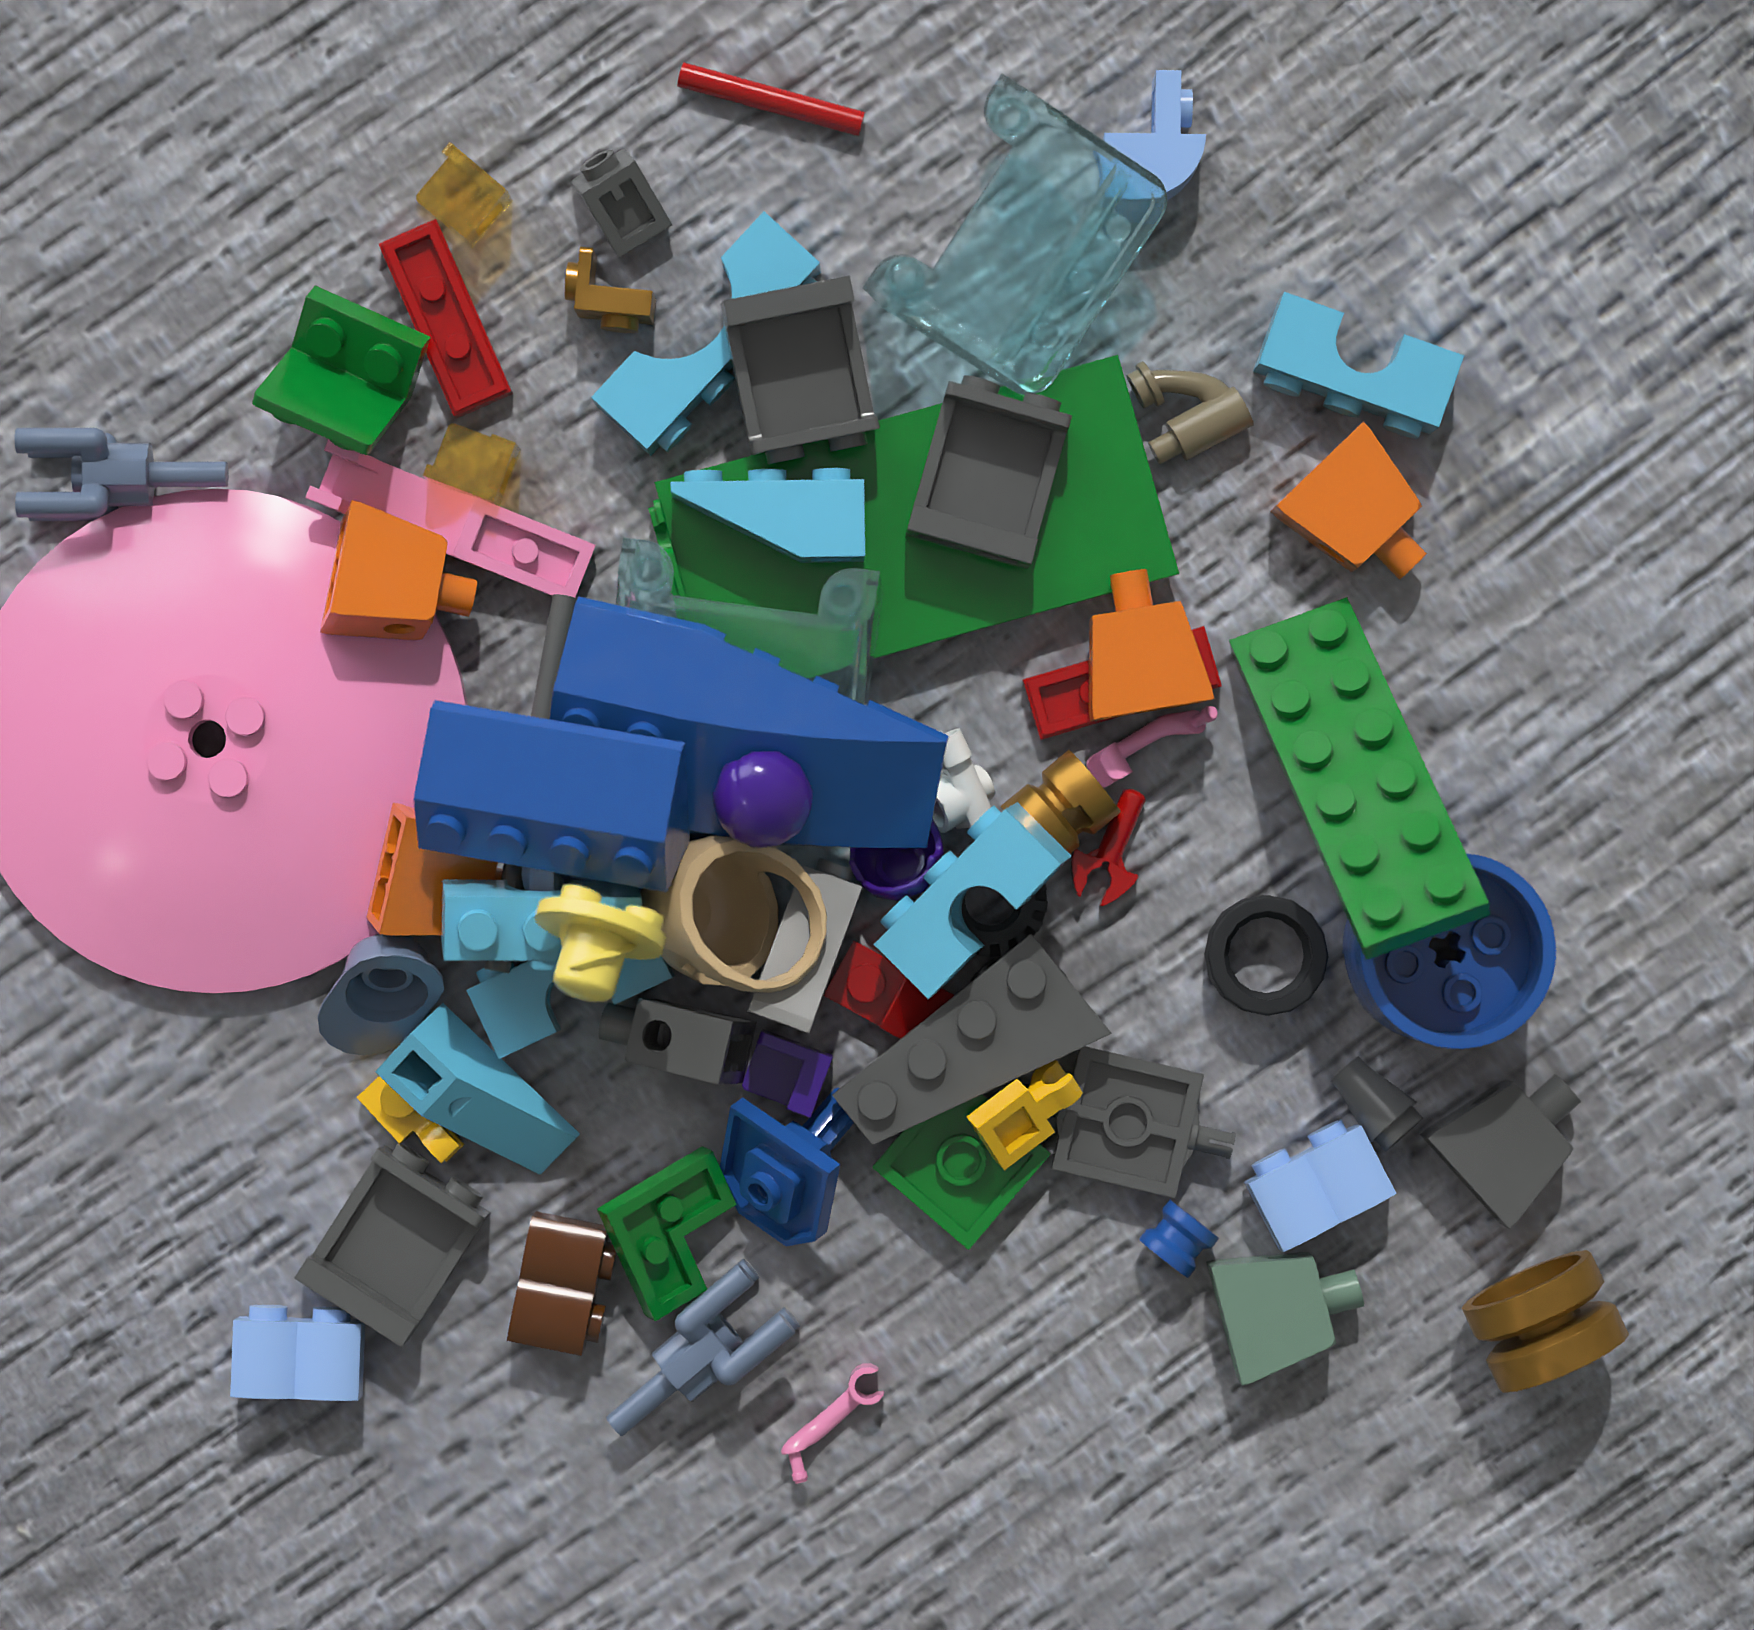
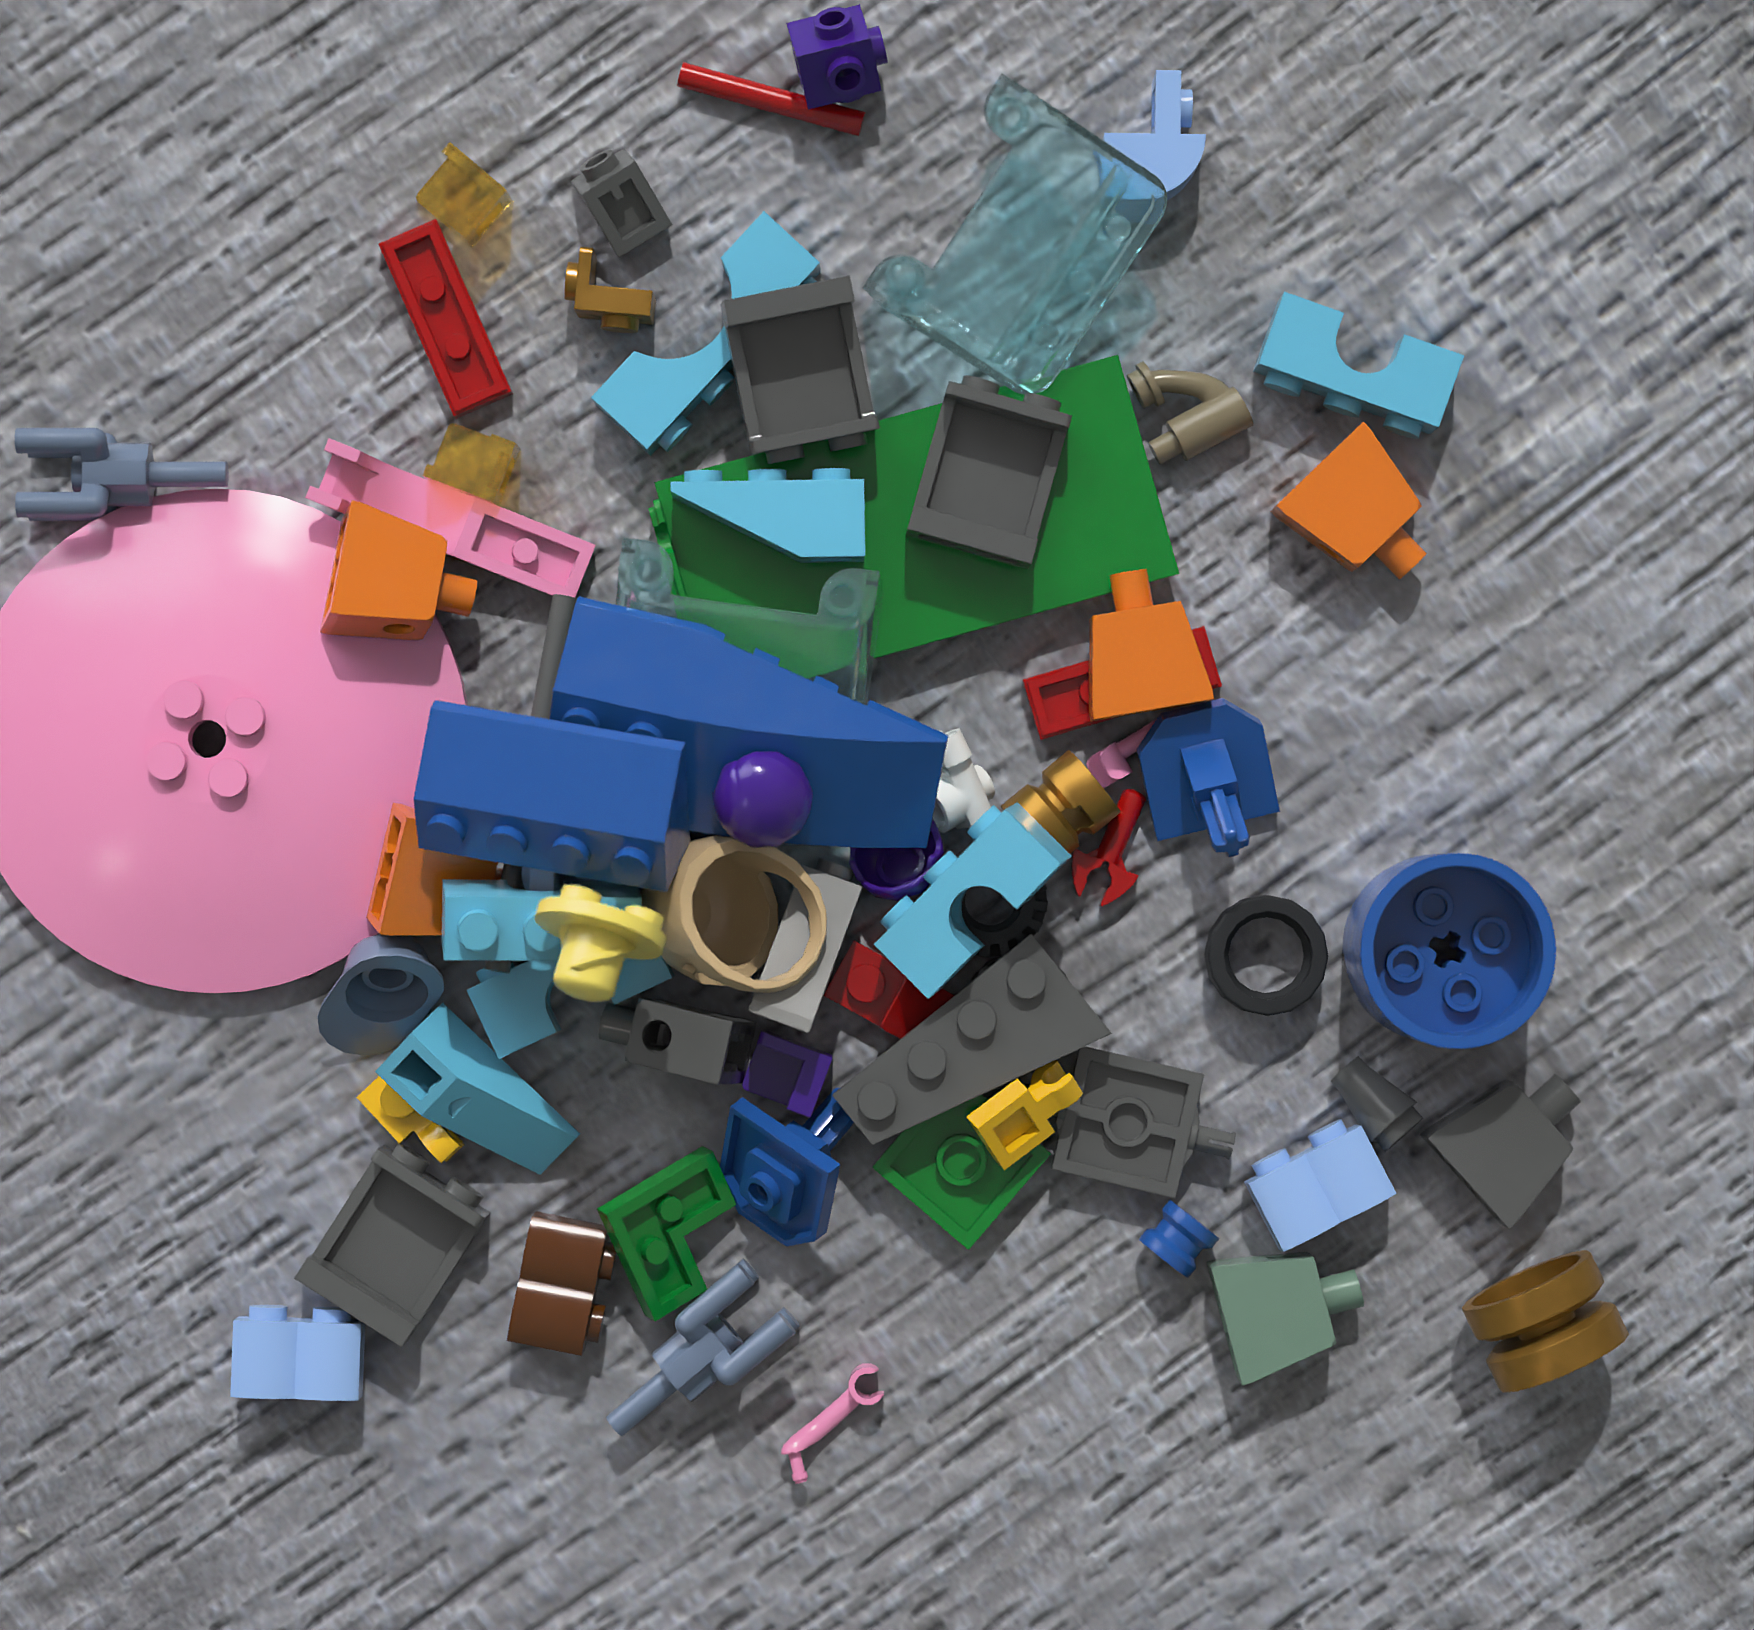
green bracket [252,285,431,455] -> none
green plate [1229,597,1490,960] -> none
none -> dark purple brick [786,4,888,109]
none -> blue piece [1136,698,1280,857]

